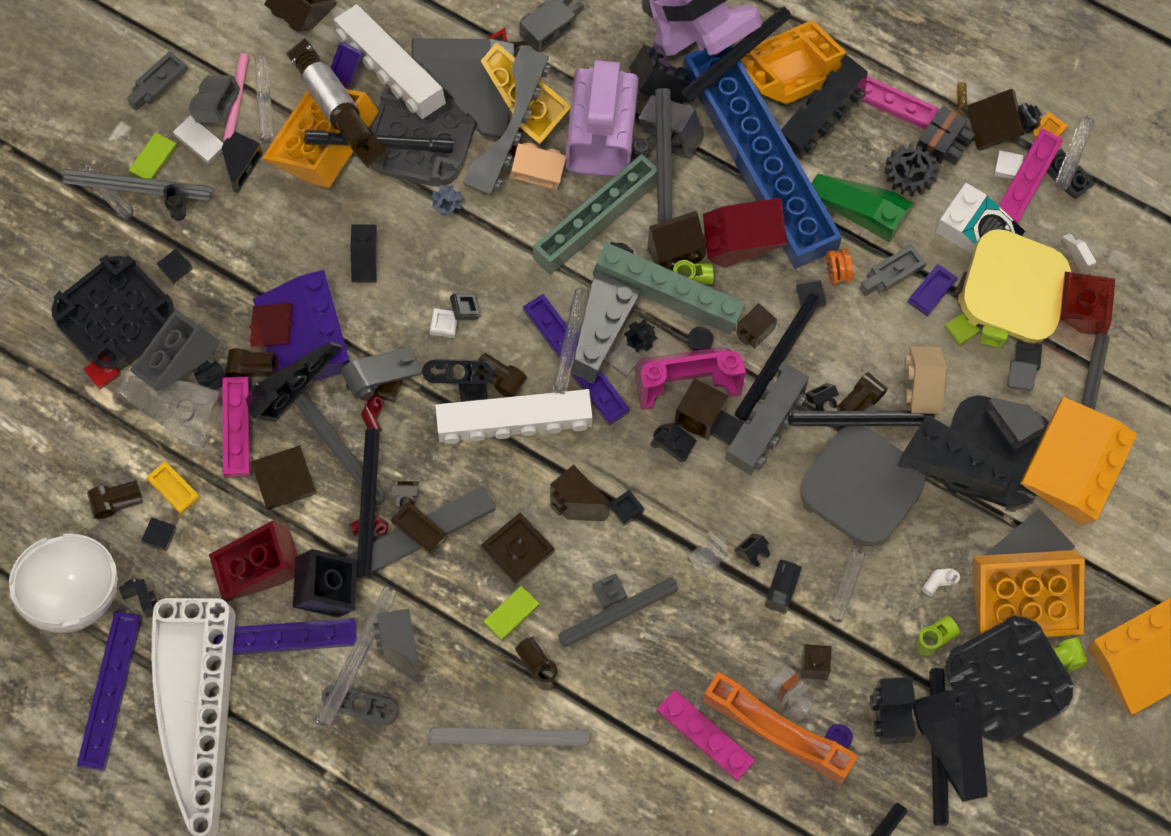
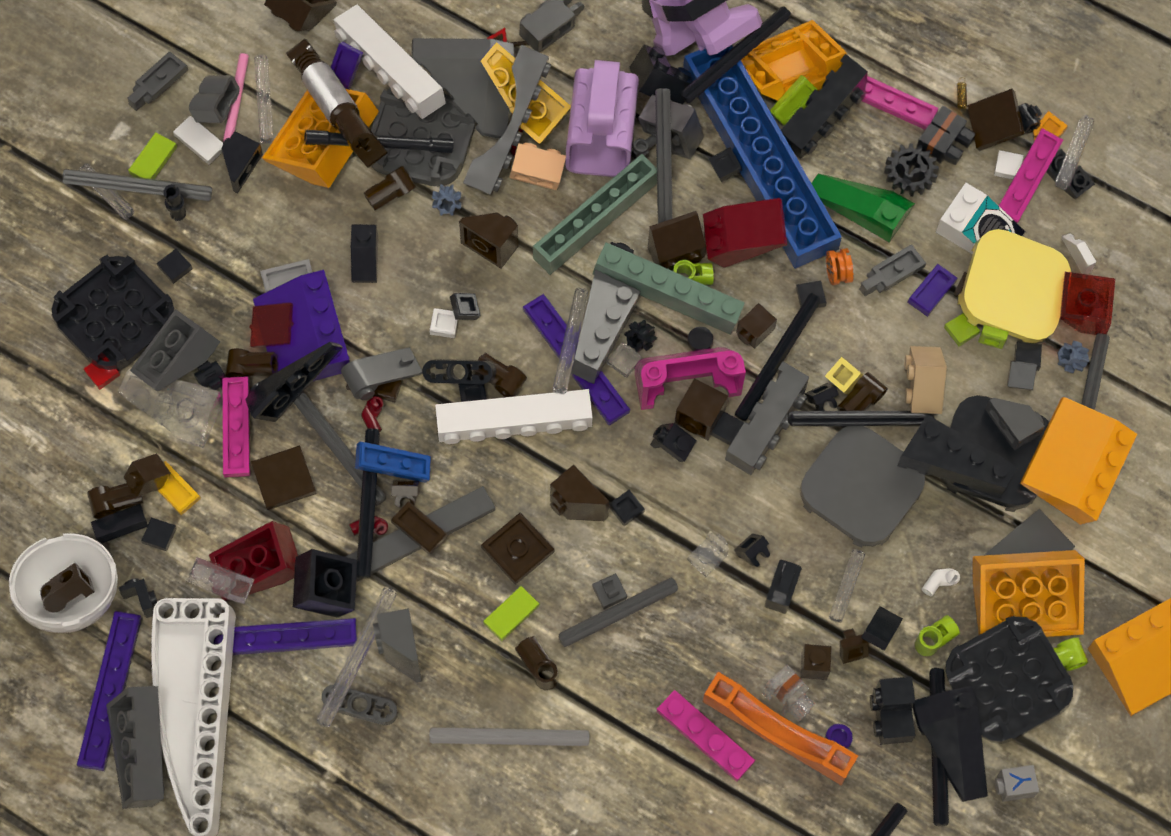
none -> dark brown leg [40,563,95,613]
none -> black tile [91,504,148,544]
none -> dark grey wedge [106,686,165,809]
none -> dark brown brick [124,453,171,497]
none -> clear brick [187,557,254,604]
none -> light grey tile [260,259,312,292]
none -> blue tile [355,441,431,483]
none -> dark brown piece [363,166,416,211]
none -> dark brown slope [459,212,518,269]
none -> black tile [709,147,743,182]
none -> lime tile [770,75,818,126]
none -> light yellow brick [825,357,863,395]
none -> dark brown tile [840,628,868,664]
none -> black tile [861,606,903,651]
none -> light grey brick [995,765,1039,802]
none -> sand blue gear [1057,341,1089,373]

